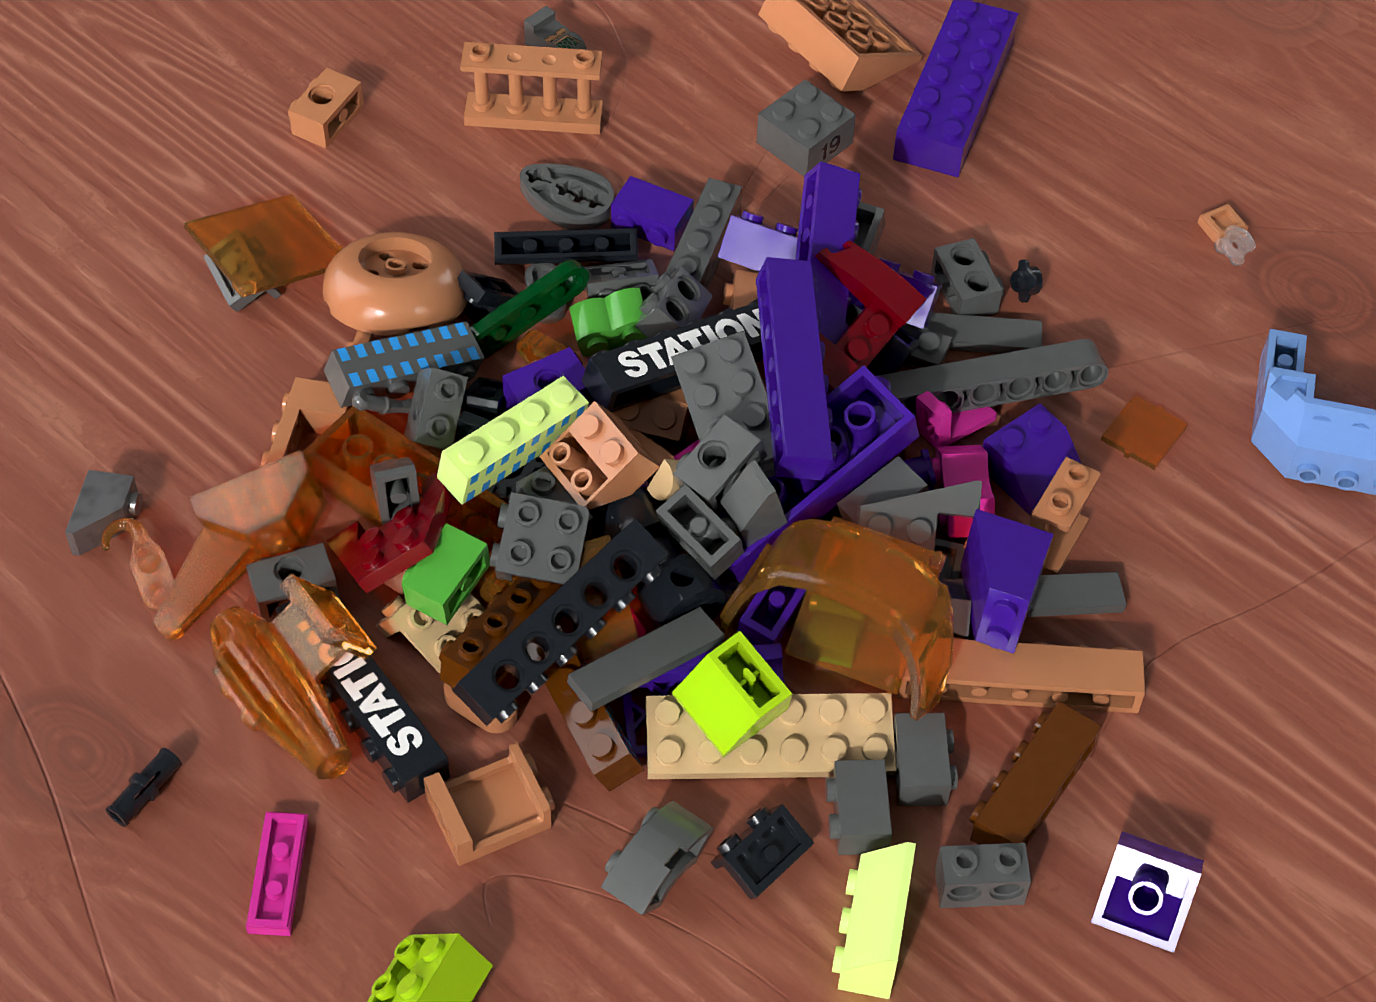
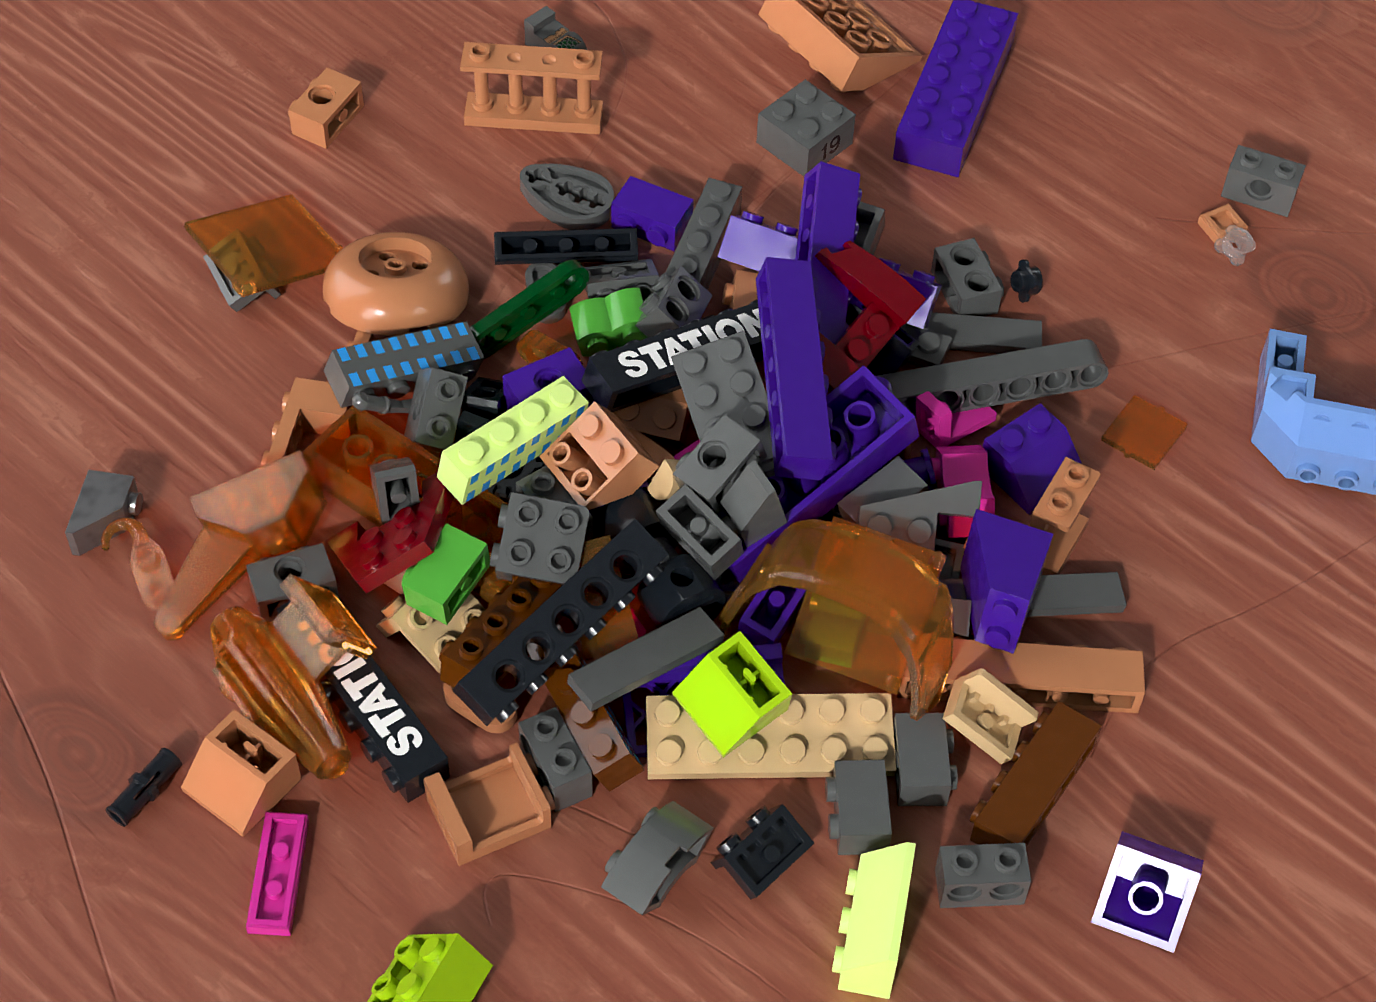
black slope [458,270,519,323] -> none
none -> nougat slope [181,709,301,837]
none -> dark grey brick [518,707,592,812]
none -> tan bracket [942,668,1039,764]
none -> dark grey brick [1221,145,1306,217]

